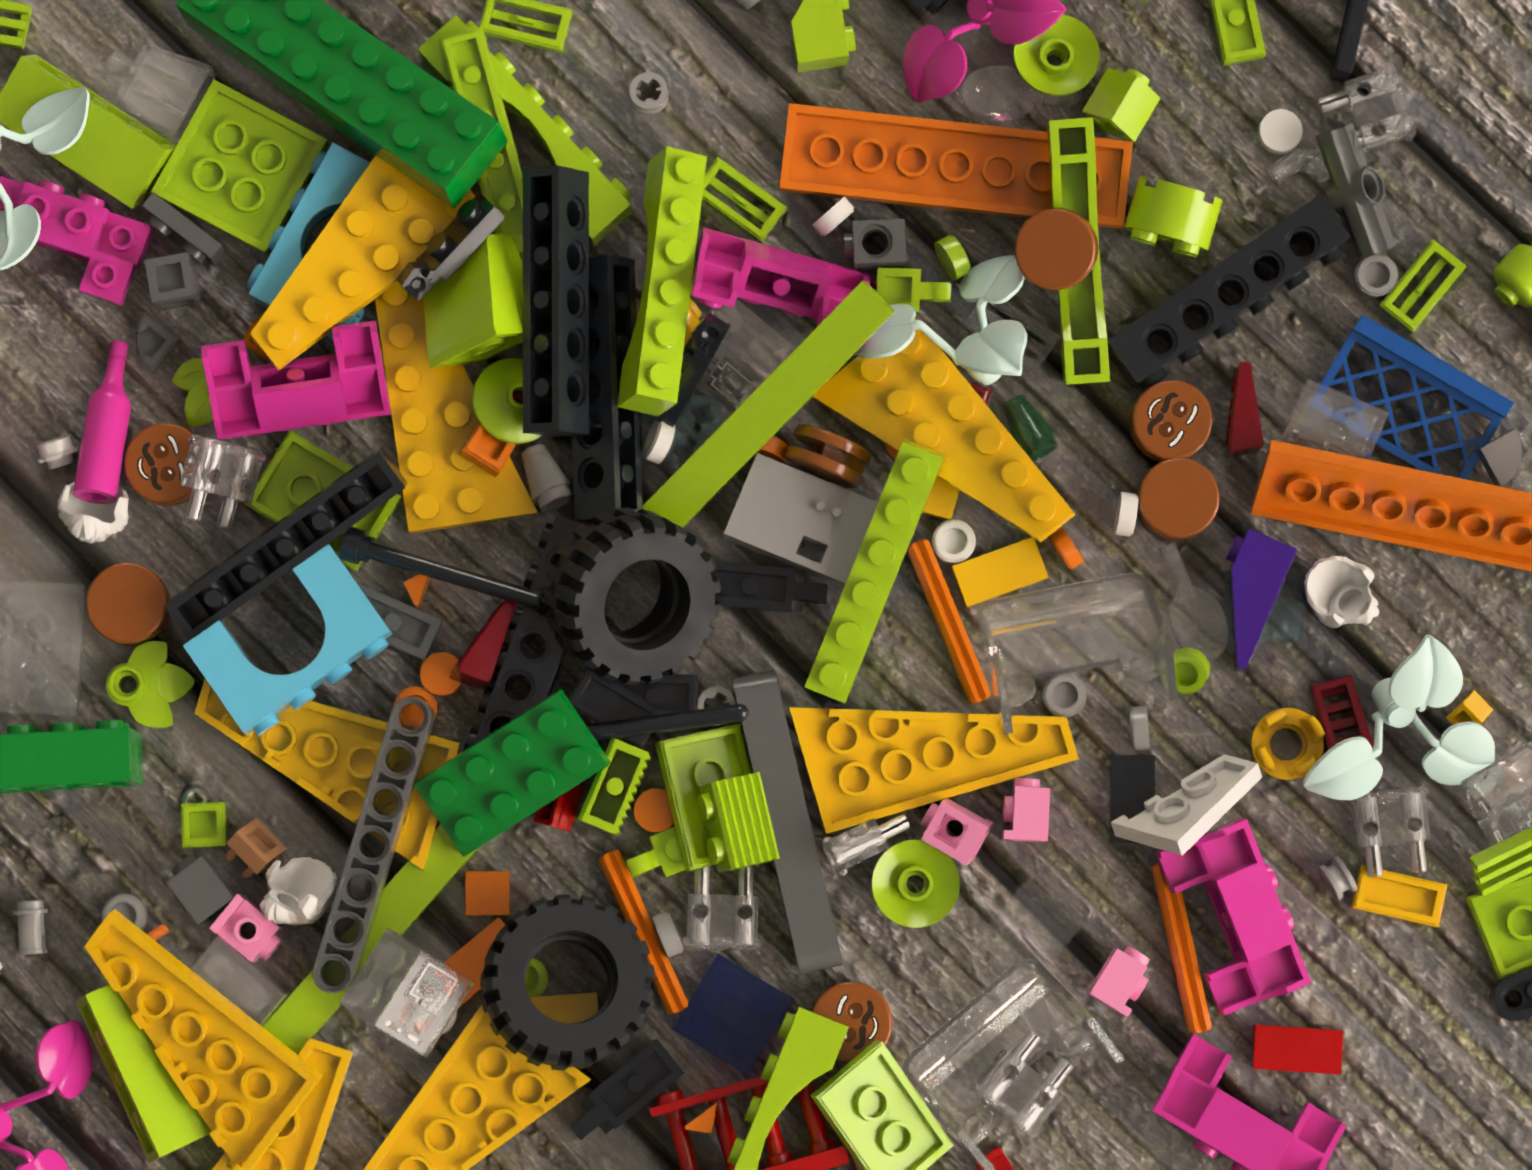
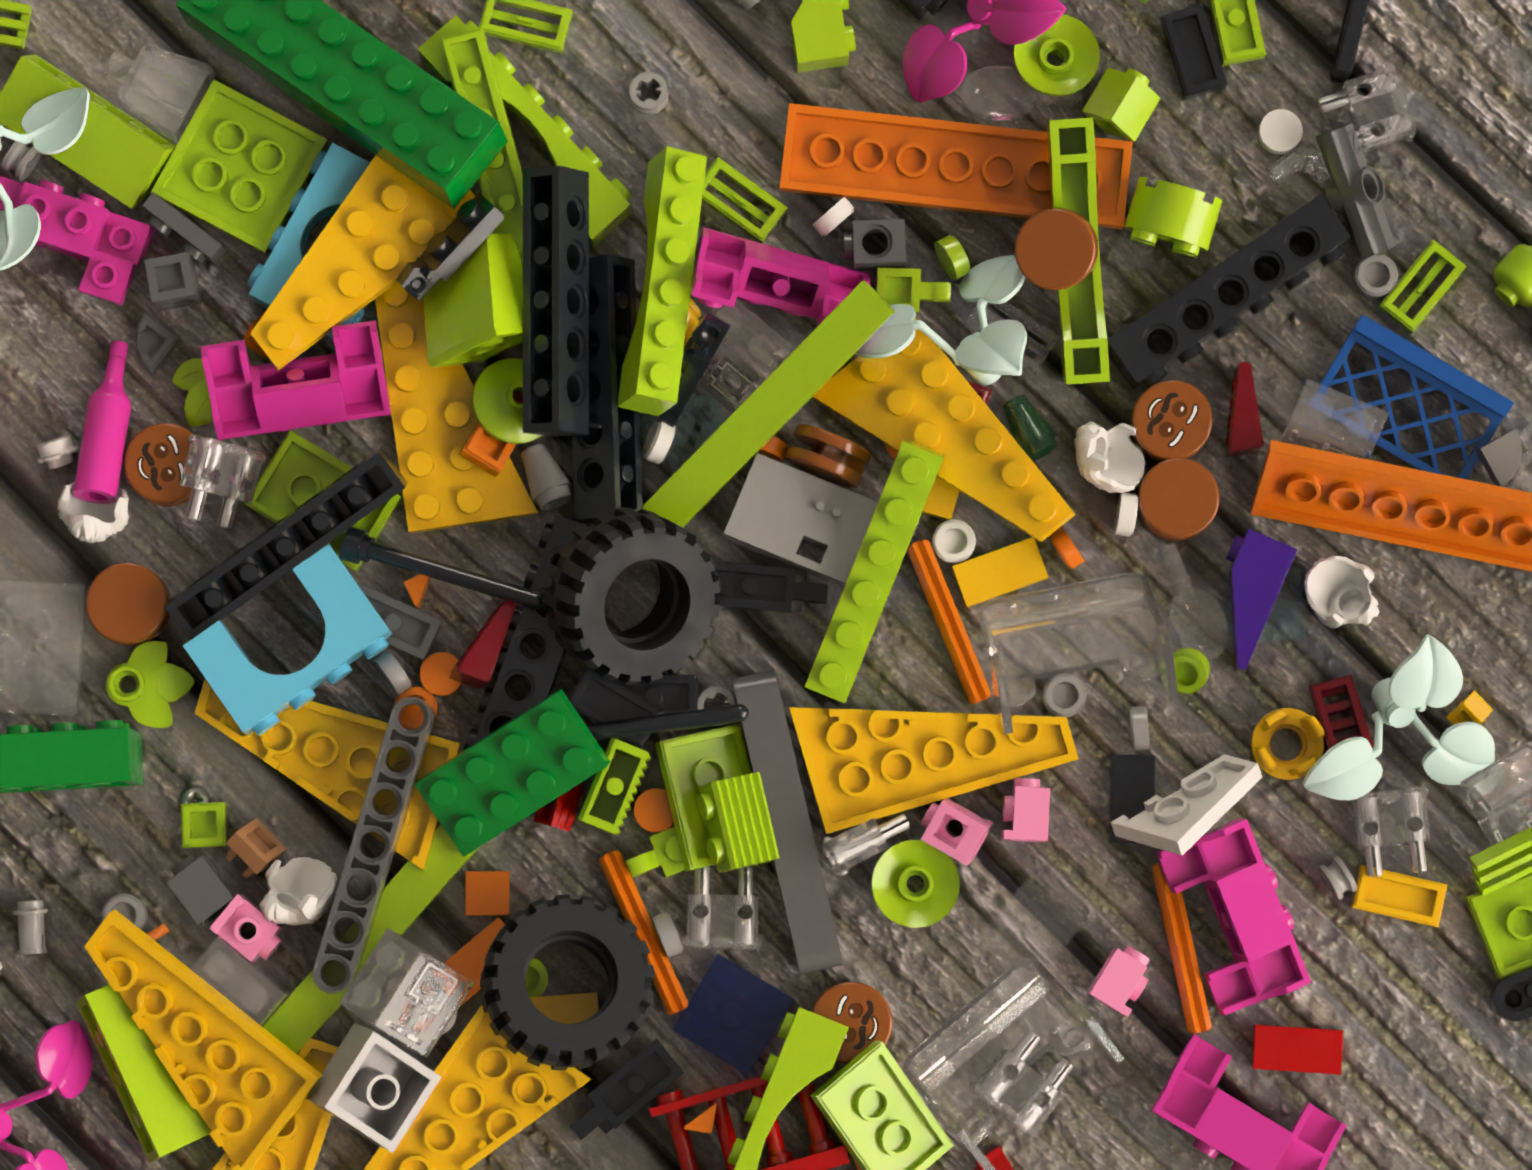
none -> light grey bush [2,141,41,181]
none -> light grey brick [306,1023,441,1153]
none -> light grey tile [373,651,411,696]
none -> white hair [1074,421,1145,493]
none -> black tile [1159,4,1227,100]

